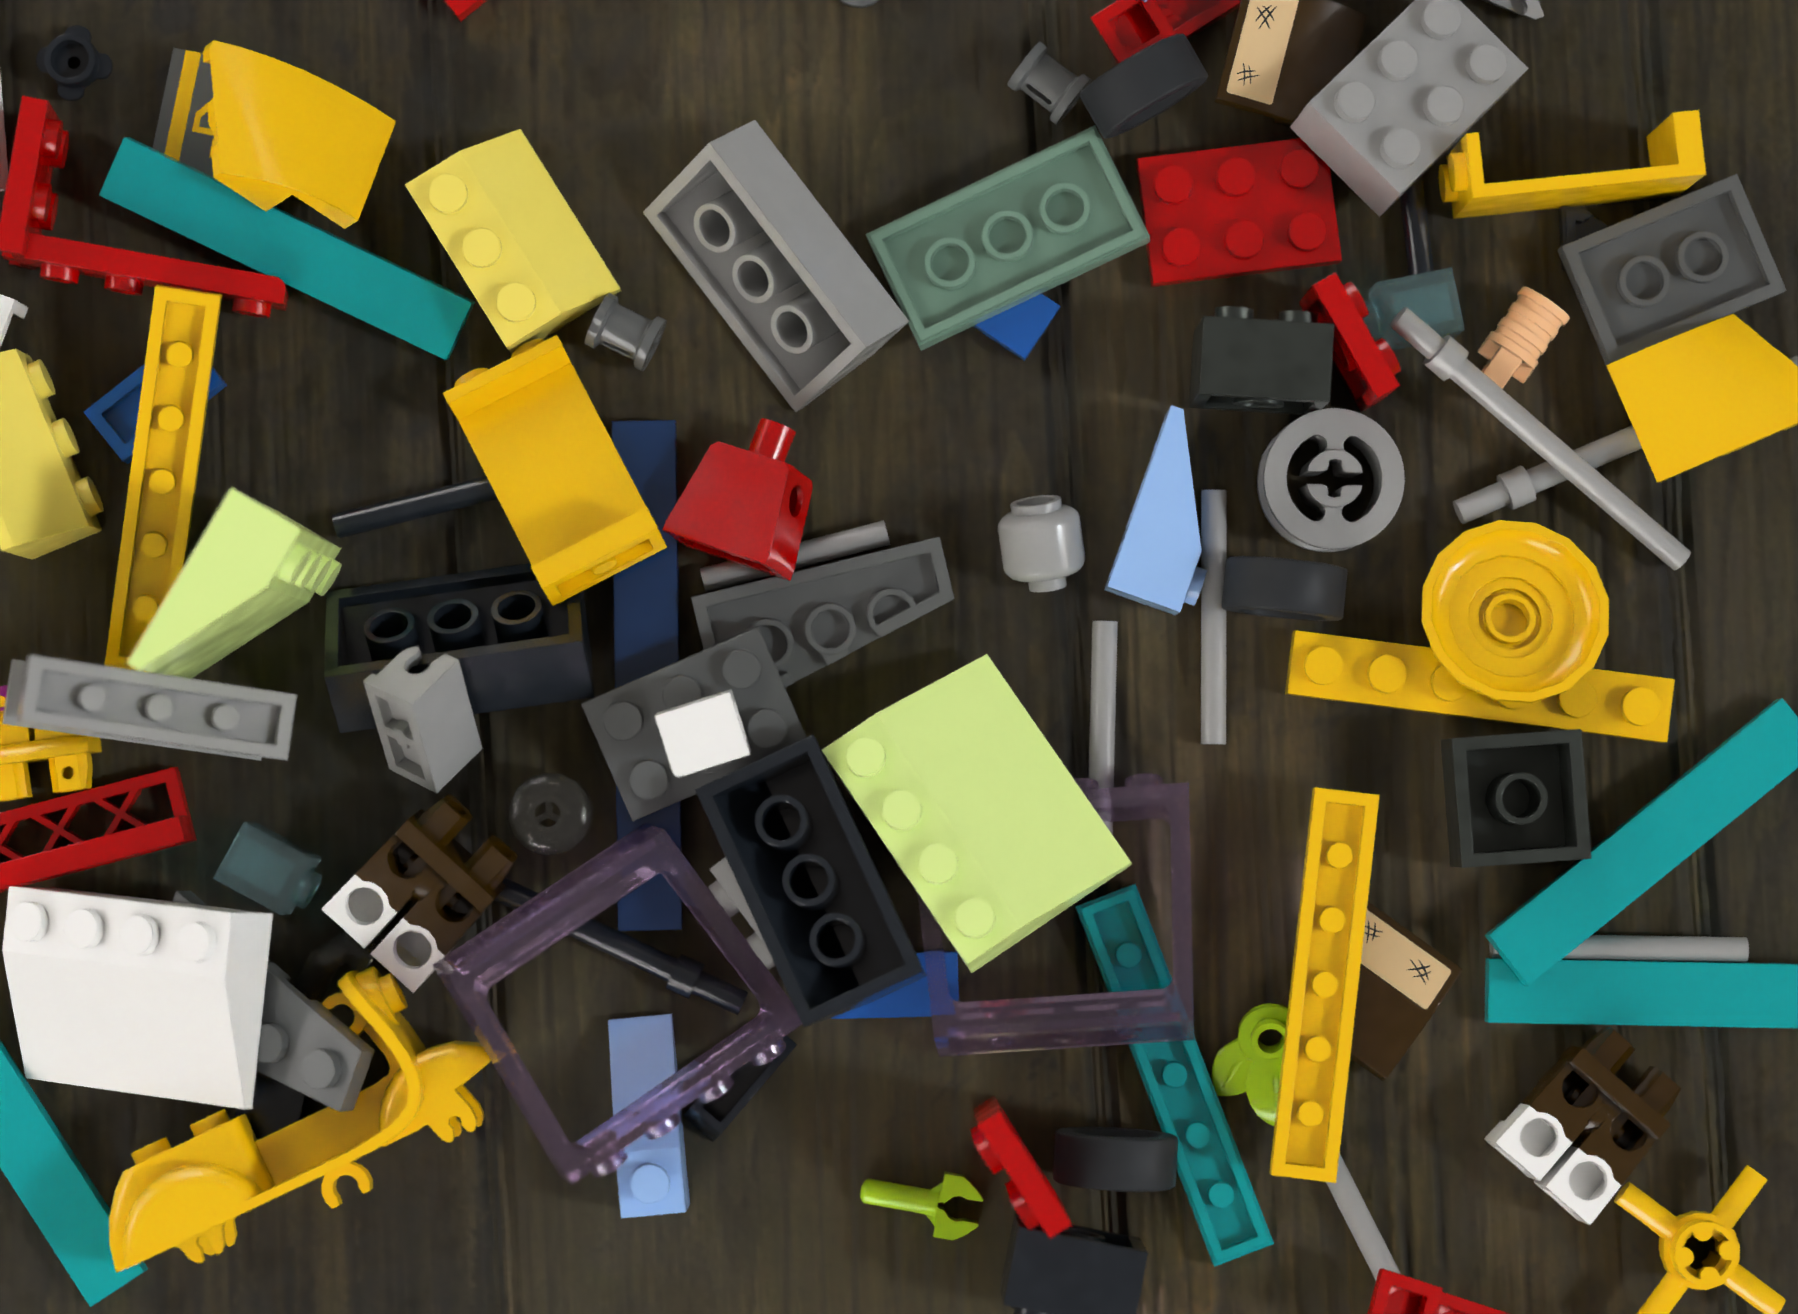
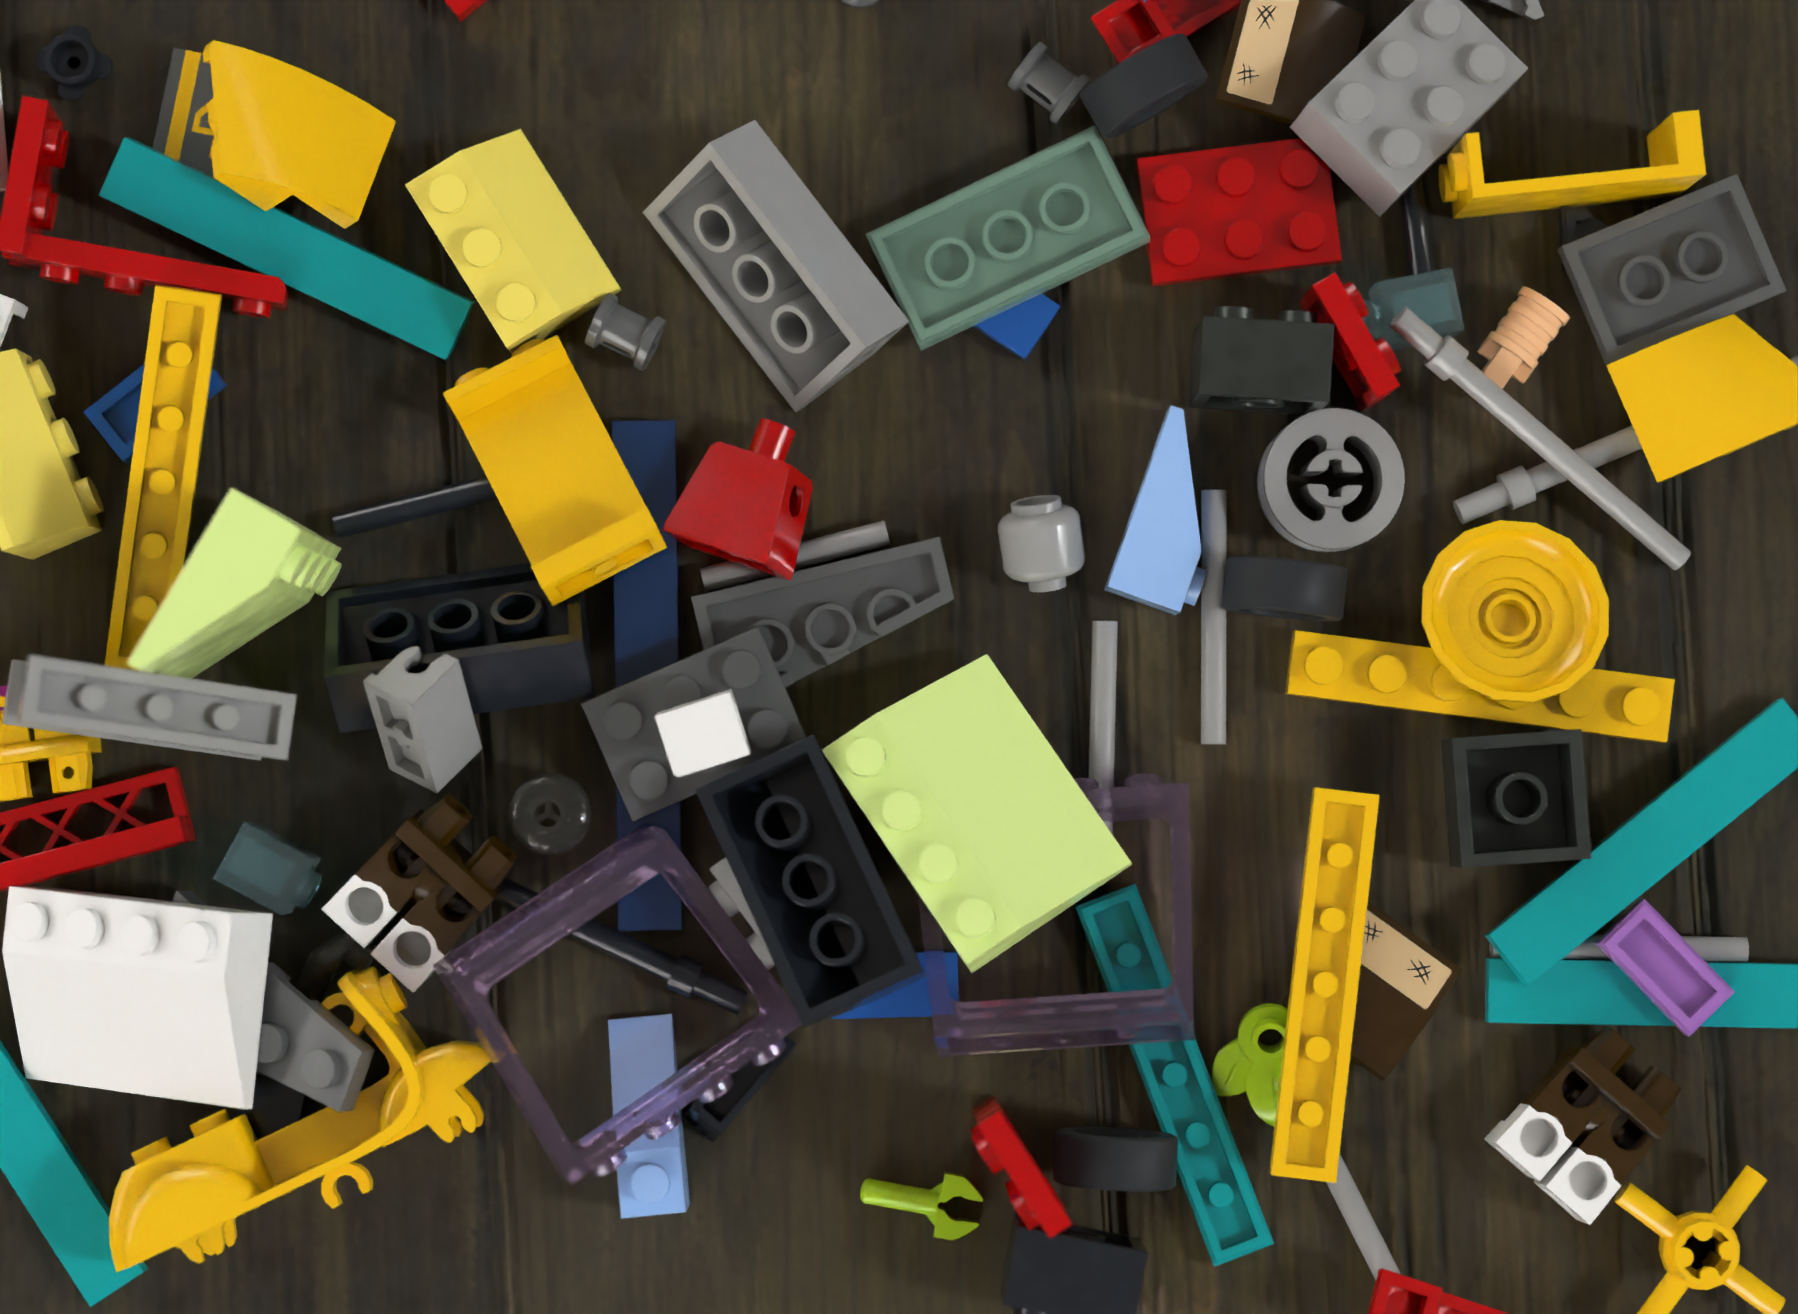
none -> medium lavender tile [1595,899,1735,1037]

